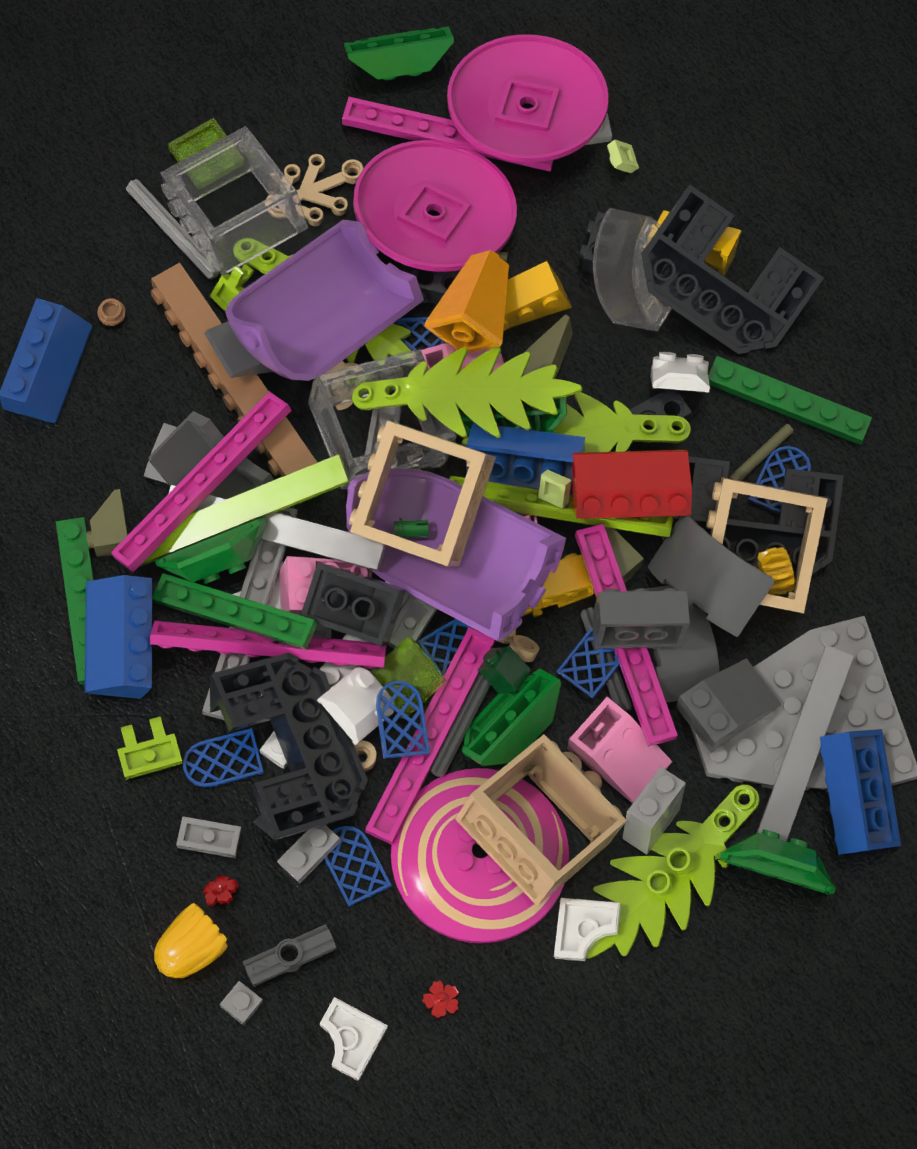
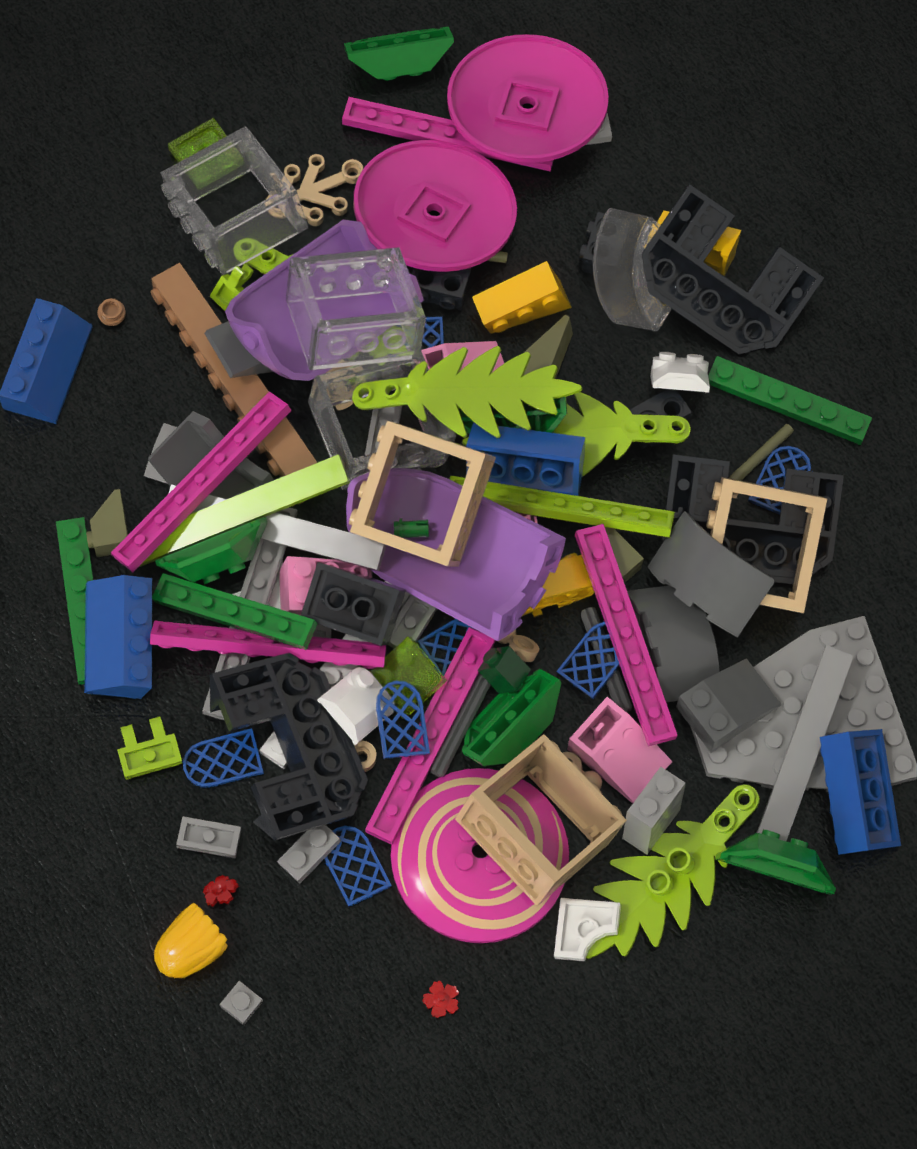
light grey axle [126,179,221,280] -> none
dark grey piece [243,924,337,987] -> none
white tile [320,997,388,1081] -> none
light orange slope [424,250,509,353] -> none
yellowish green plate [538,469,572,509] -> none
red slope [572,450,692,519] -> none
dark grey brick [592,588,690,648] -> none
yellowish green plate [607,140,639,173] -> none
yellow gear [757,547,795,596] -> none
none -> clear window [286,247,426,370]

